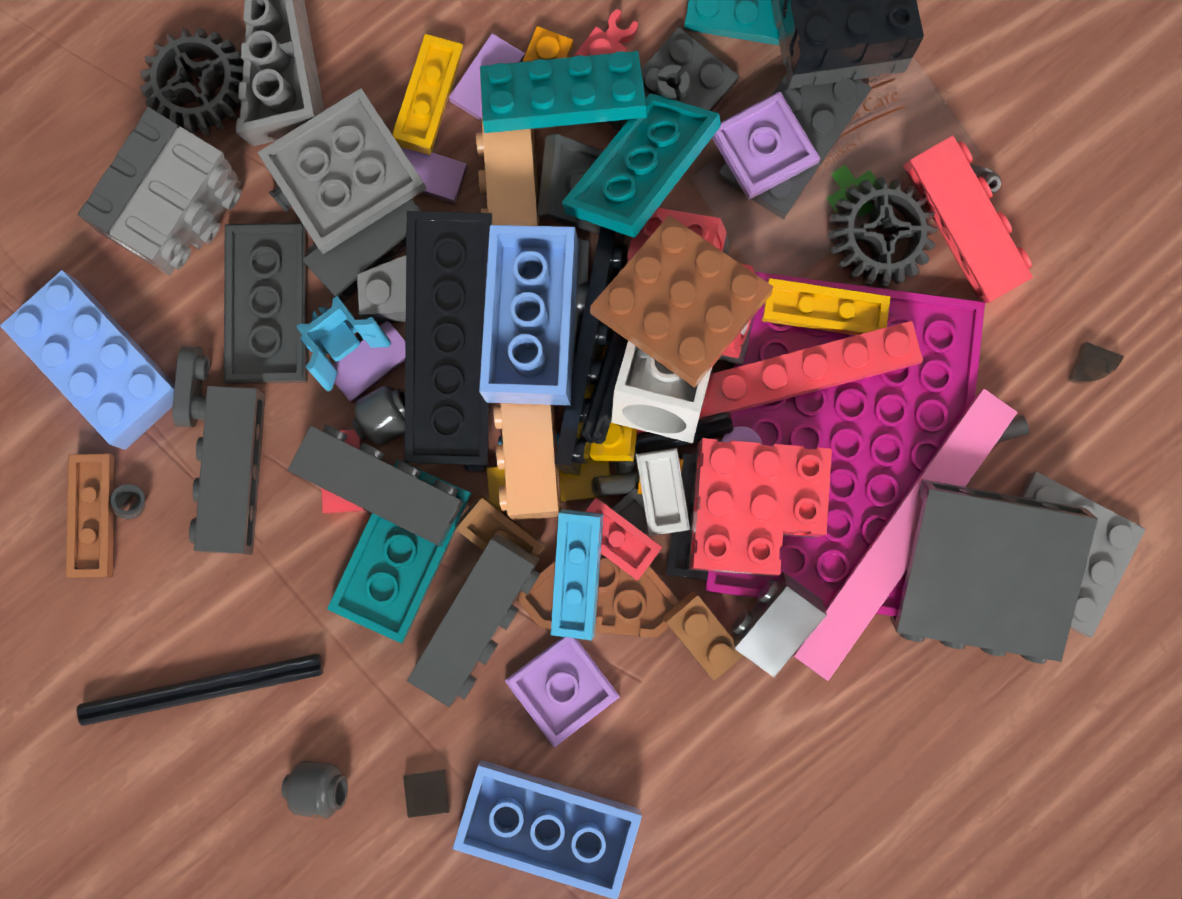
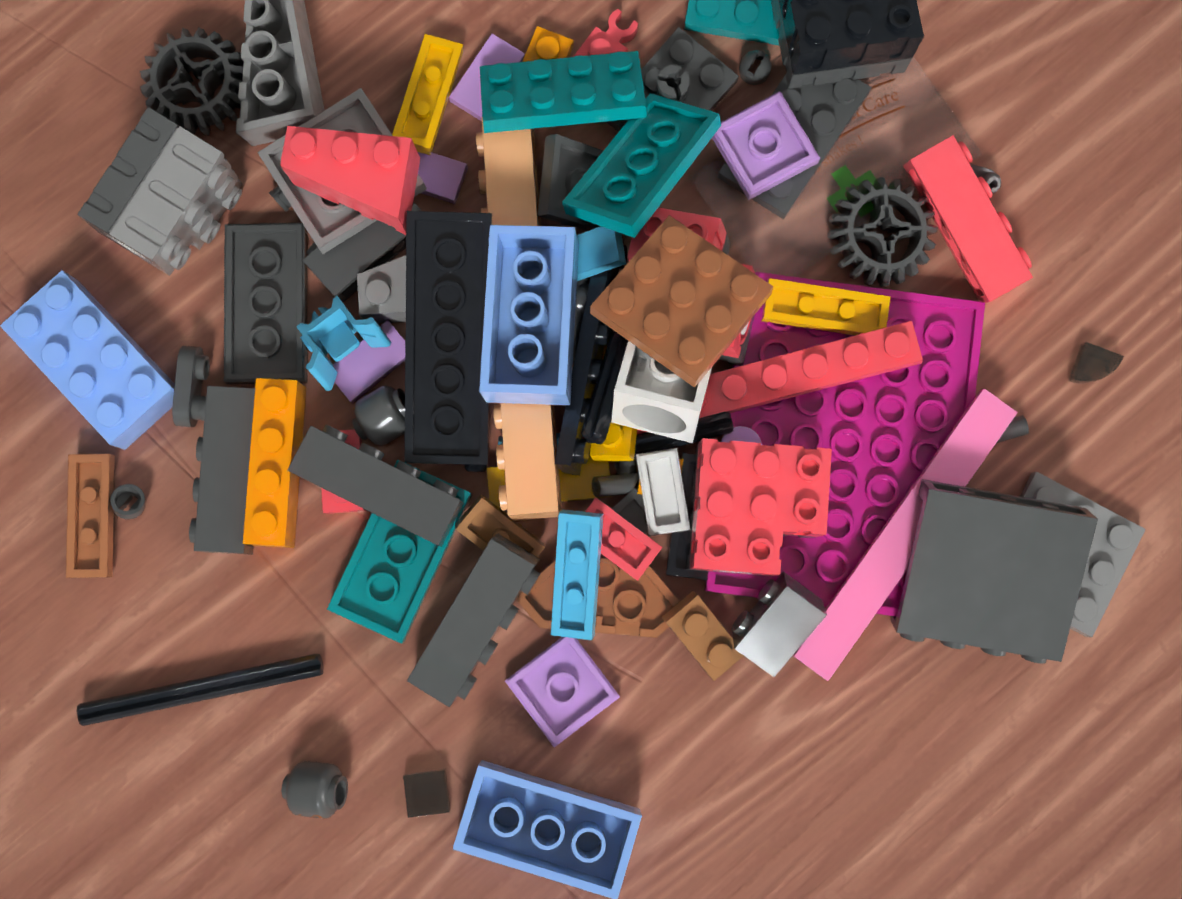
none -> light orange brick [243,378,307,548]
none -> coral wedge [280,126,420,235]
none -> medium azure tile [577,226,626,281]
none -> dark grey hinge [739,50,772,85]

